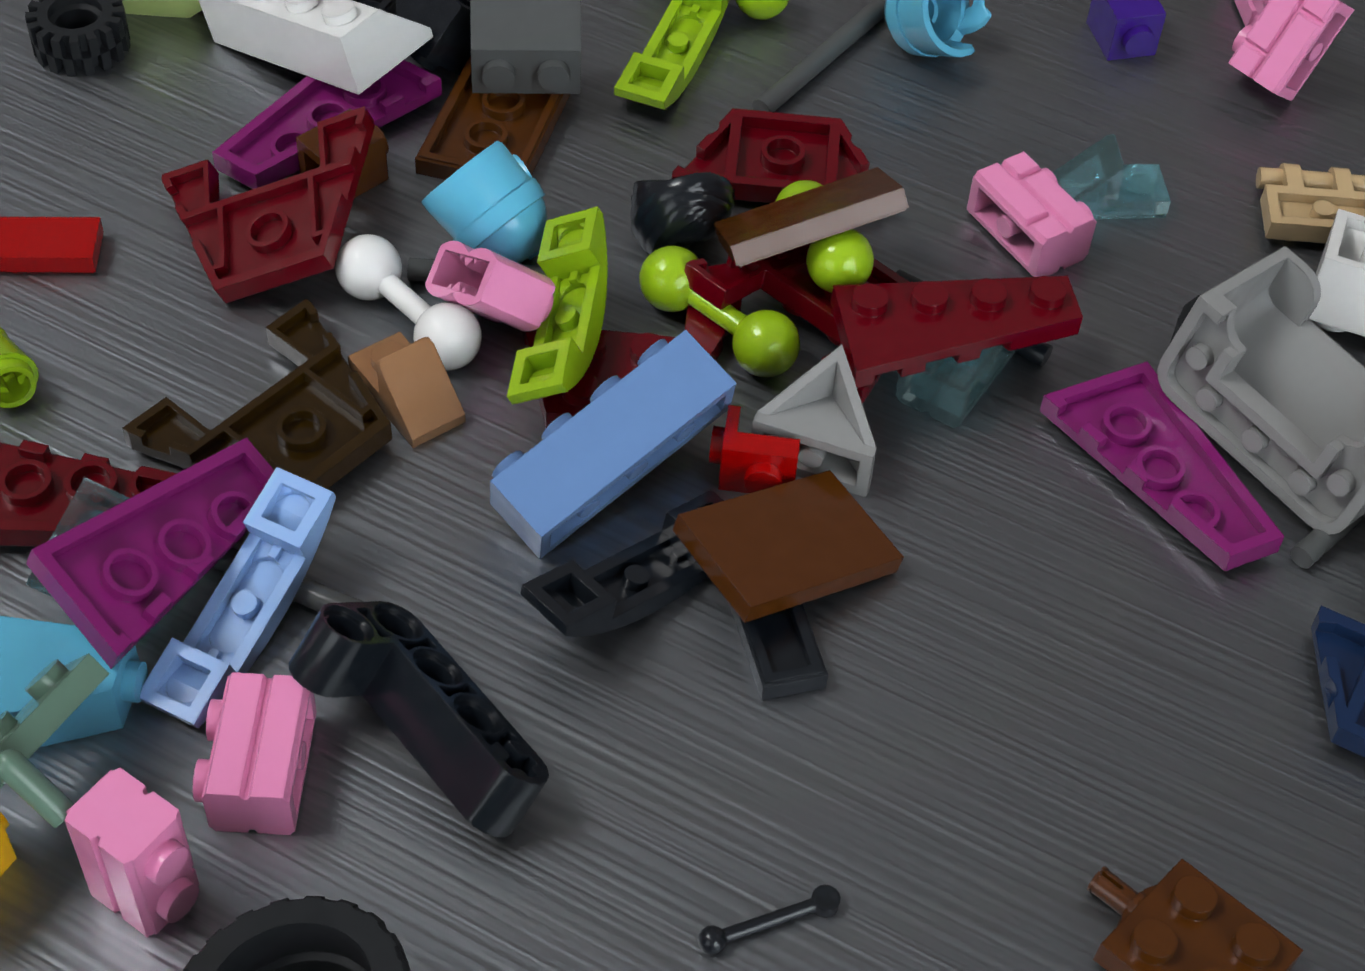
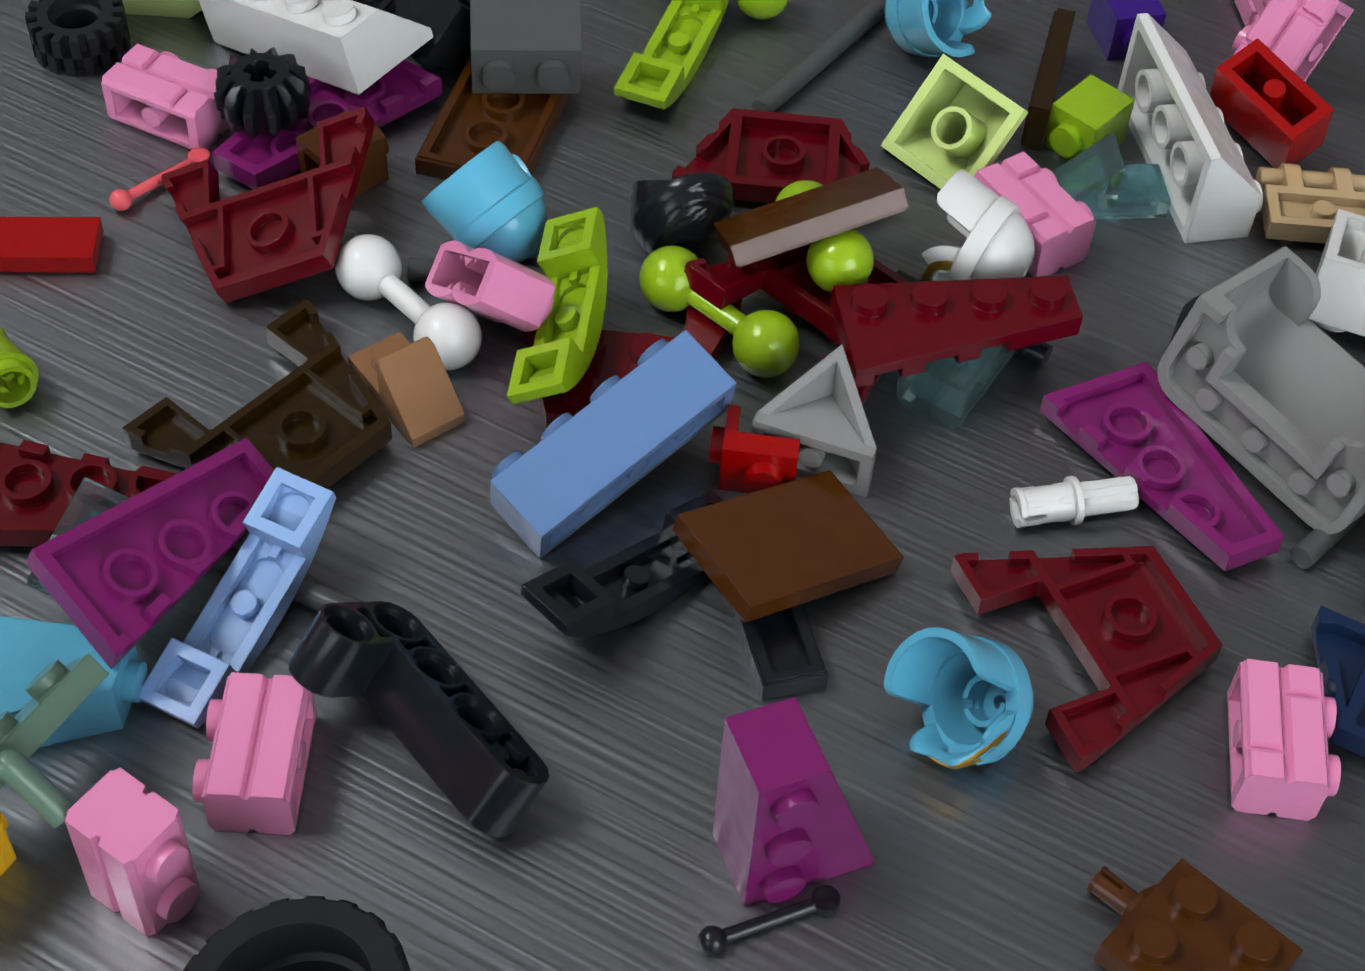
none -> bright pink brick [101,44,230,150]
none -> coral hinge [109,148,211,211]
none -> black gear [214,47,311,139]
none -> magenta wedge [712,697,876,906]
none -> yellowish green slope [880,54,1029,189]
none -> medium azure helmet [884,627,1034,770]
none -> white helmet [920,169,1035,281]
none -> dark red wing [950,546,1223,773]
none -> white axle [1009,475,1139,528]
none -> dark brown tile [1021,8,1076,152]
none -> lime brick [1043,74,1135,171]
none -> white slope [1118,13,1263,244]
none -> red brick [1210,38,1334,168]
none -> bright pink brick [1227,659,1341,821]

